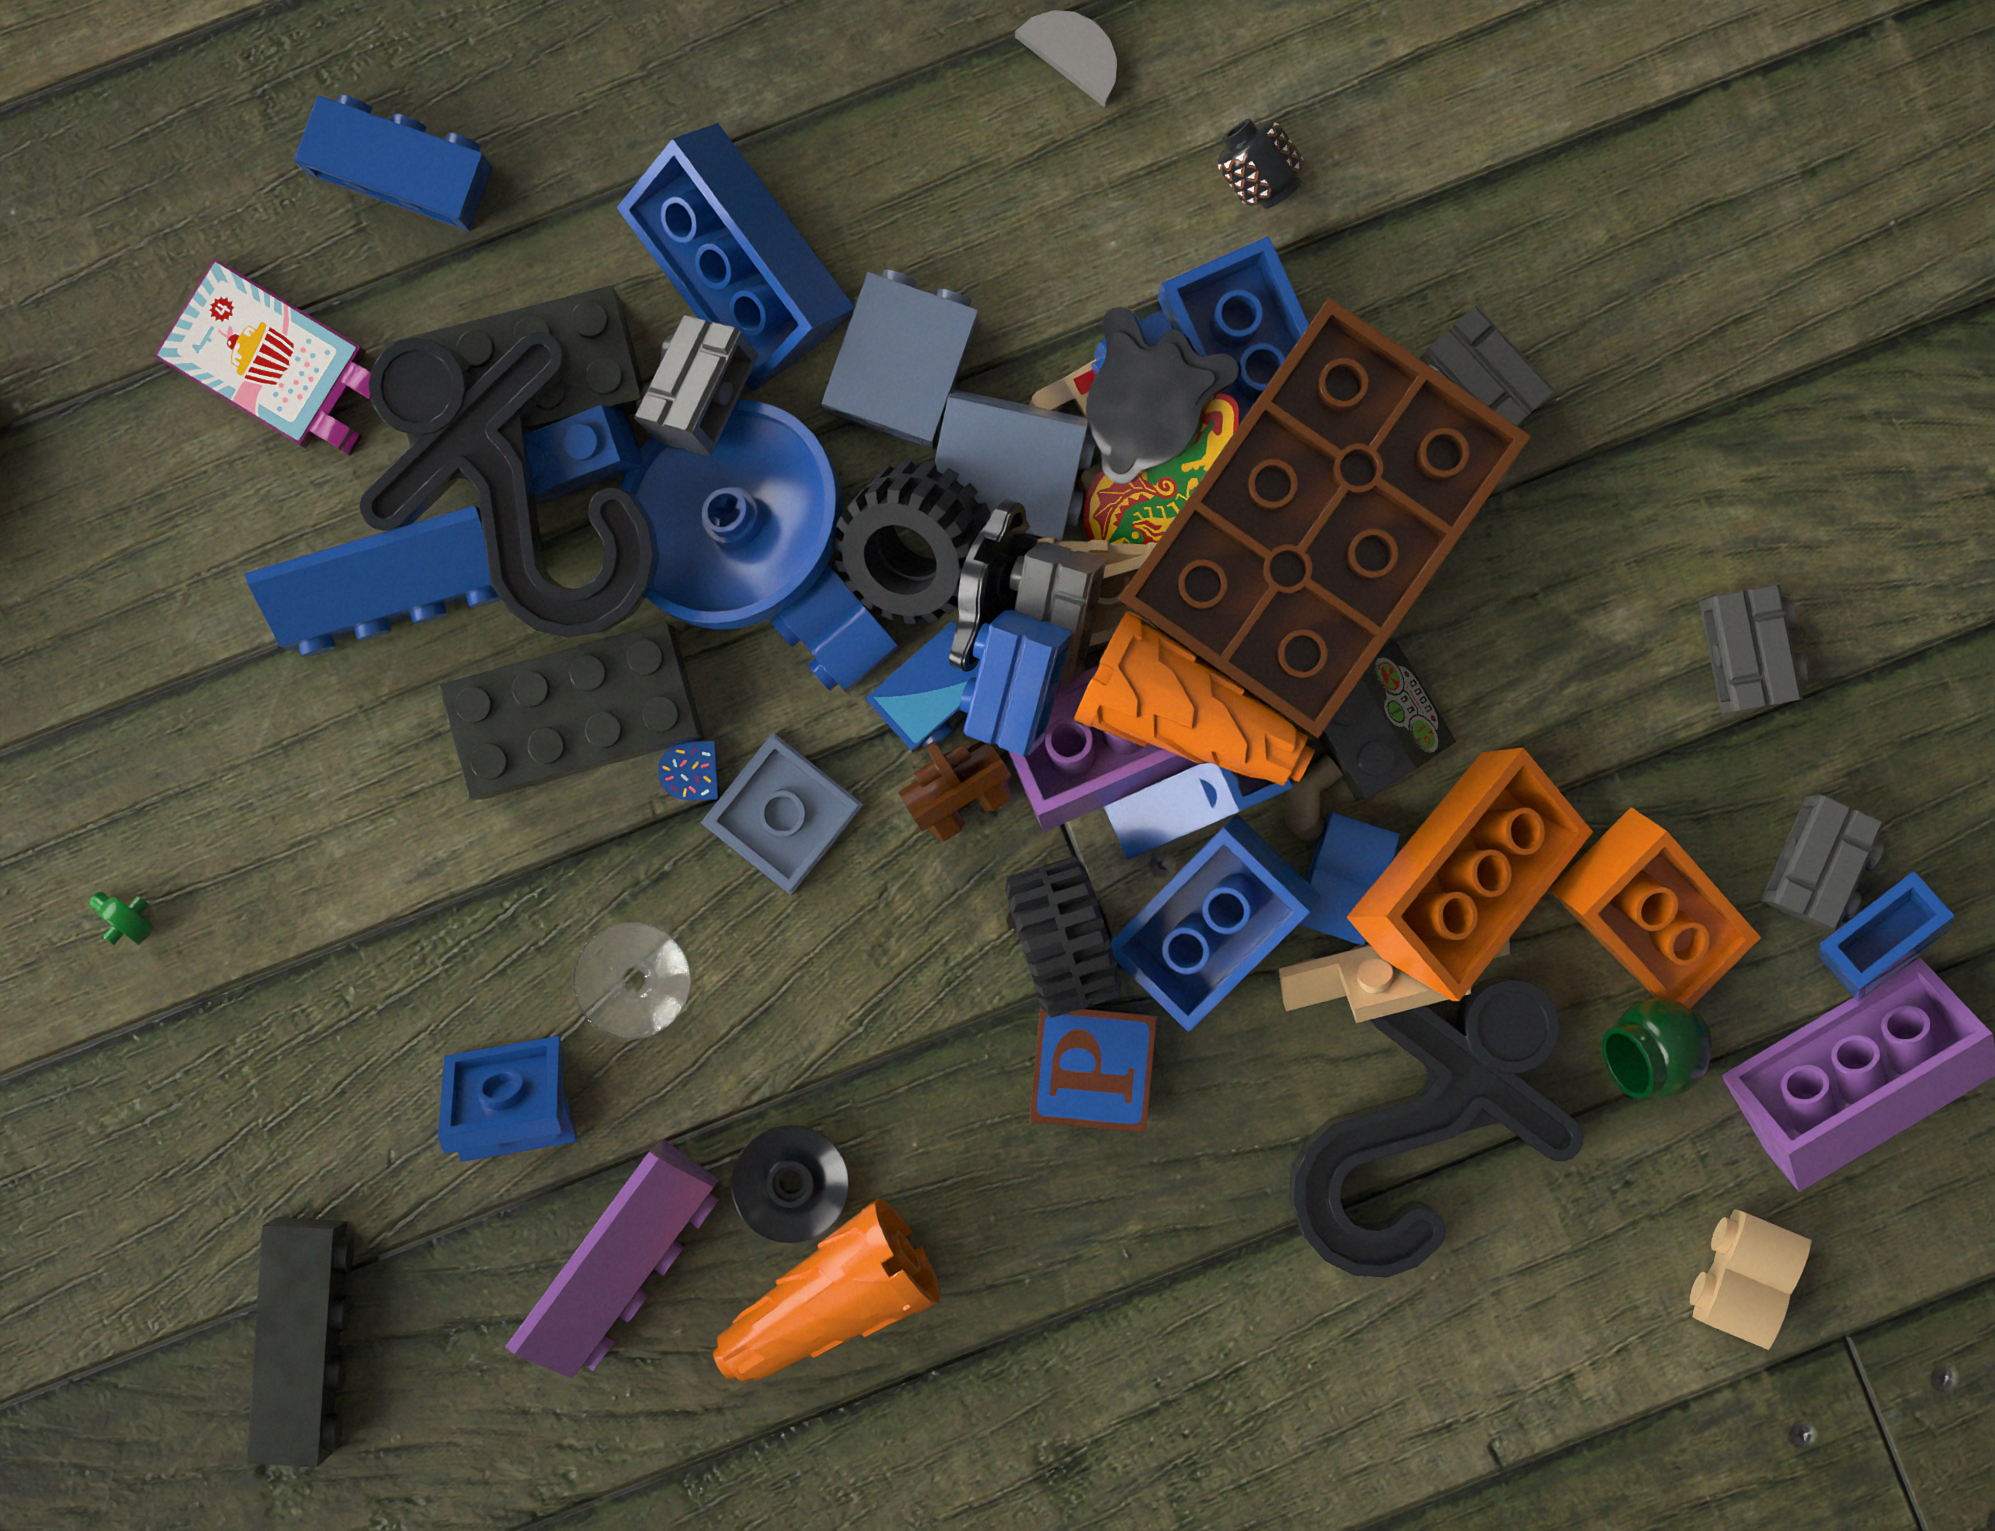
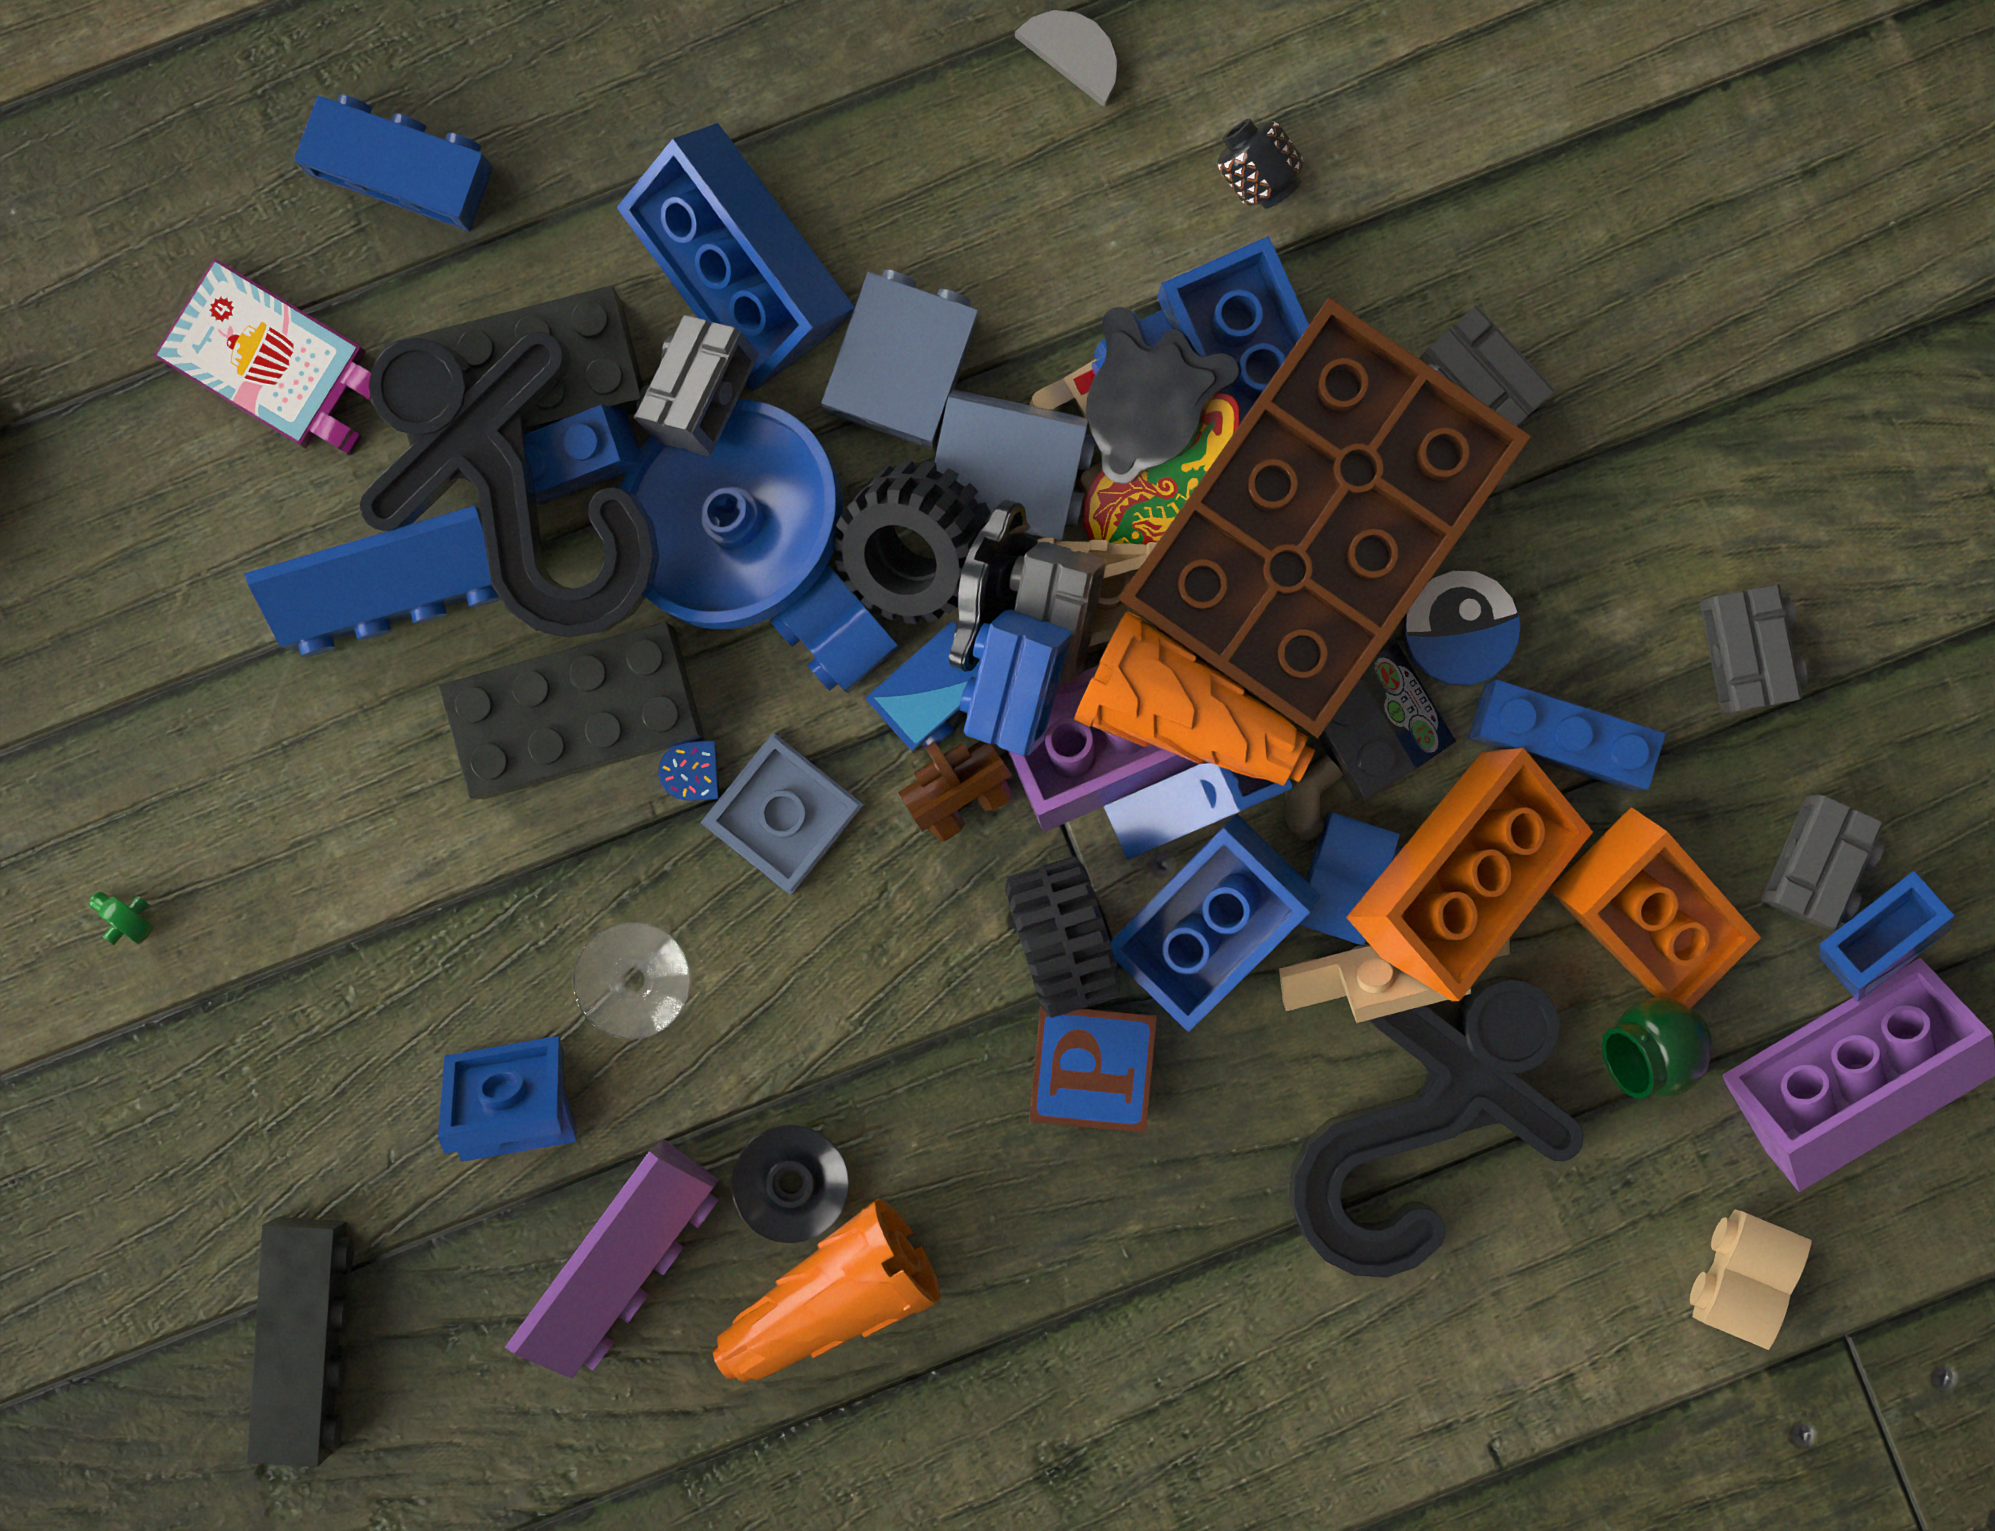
none -> tile [1403,571,1520,686]
none -> blue brick [1467,680,1666,791]

